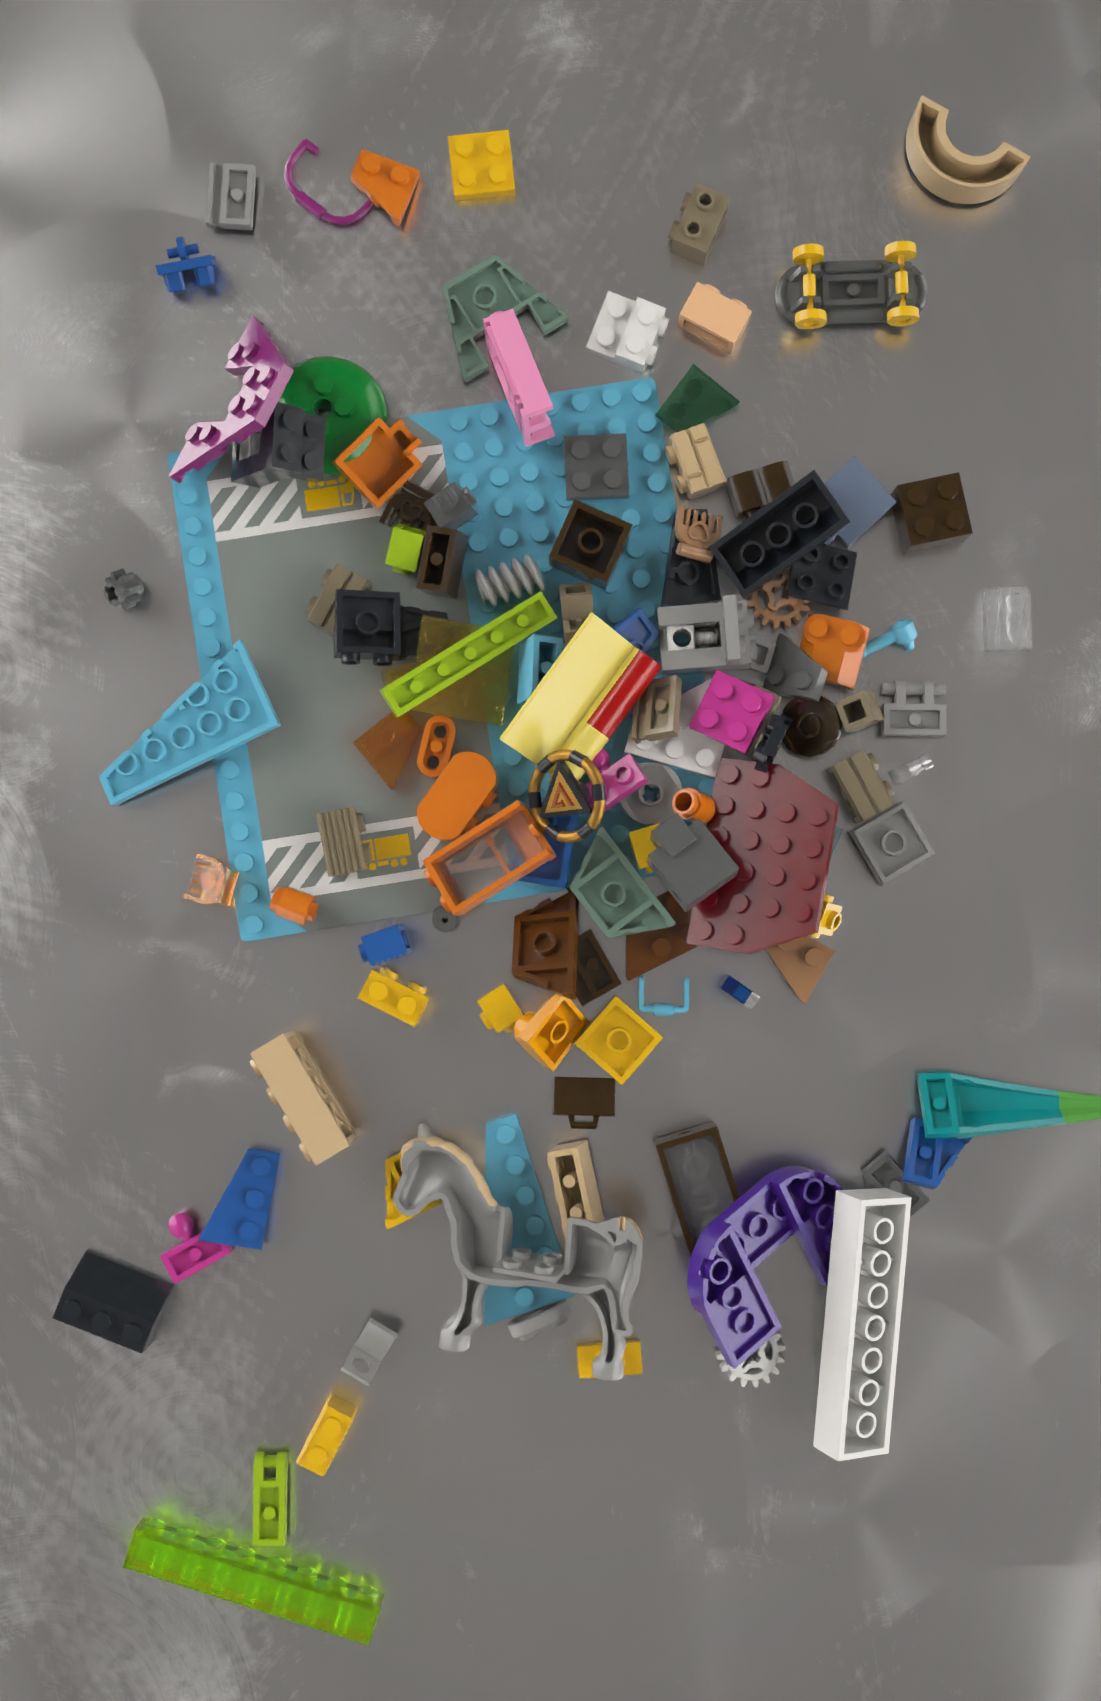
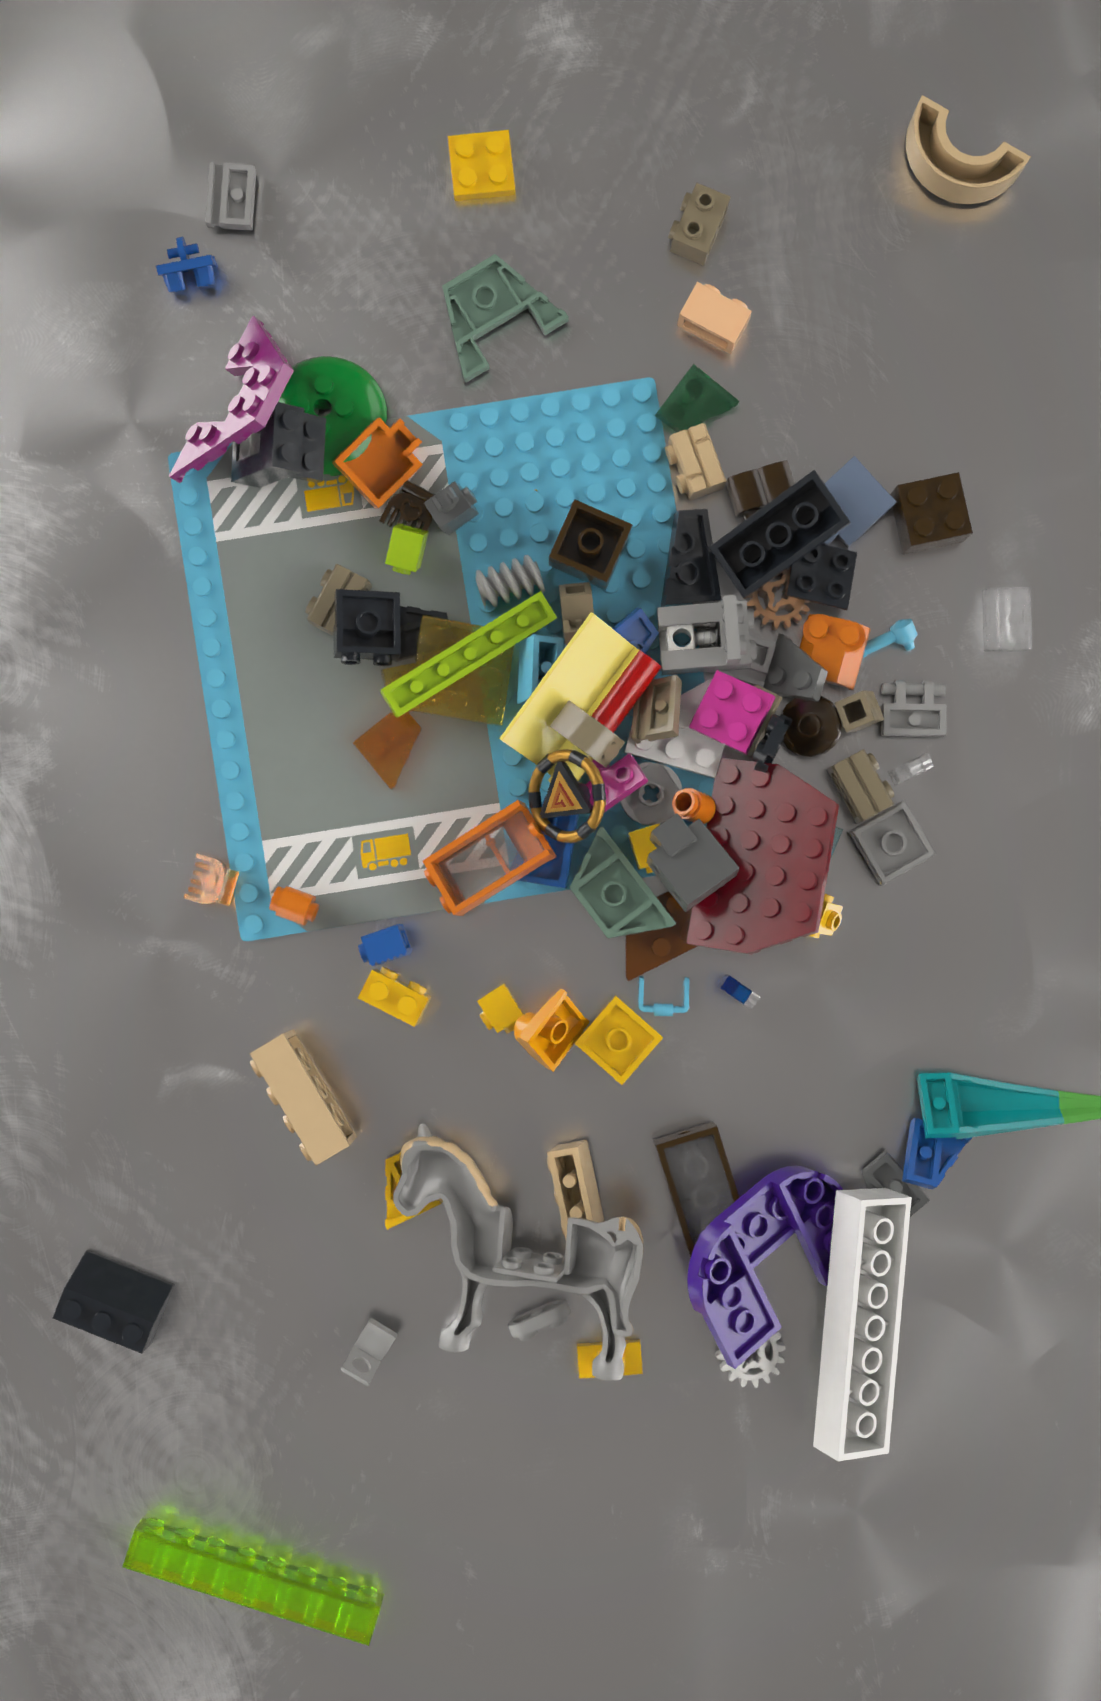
medium azure wing [99,639,281,806] -> none
dark grey gear [103,568,144,610] -> none
dark pink plate [160,1212,233,1284] -> none
blue wing [198,1148,280,1250] -> none
lime plate [253,1451,289,1546] -> none
magenta piece [284,139,374,225] -> none
yellow brick [296,1394,357,1476] -> none
dark tan brick [316,807,372,877] -> none
orange wing [351,149,420,227] -> none
dark brown brick [416,525,468,599] -> none
orange plate [417,715,456,778] -> none
orange brick [417,752,498,841] -> none
dark grey piece [432,905,458,932] -> none
bright pink door [483,308,555,447] -> none
medium azure wing [484,1113,575,1326] -> none
reddish brown wing [512,887,579,1000] -> none
dark brown piece [552,1077,616,1129] -> none
dark grey plate [564,433,629,501] -> none
dark brown plate [576,929,622,1007] -> none
white plate [585,291,670,374] -> none
medium nougat piece [674,504,723,563] -> none
medium nougat wing [764,936,835,1004] -> none
dark grey piece [775,241,928,329] -> none
none -> dark tan brick [550,701,625,768]

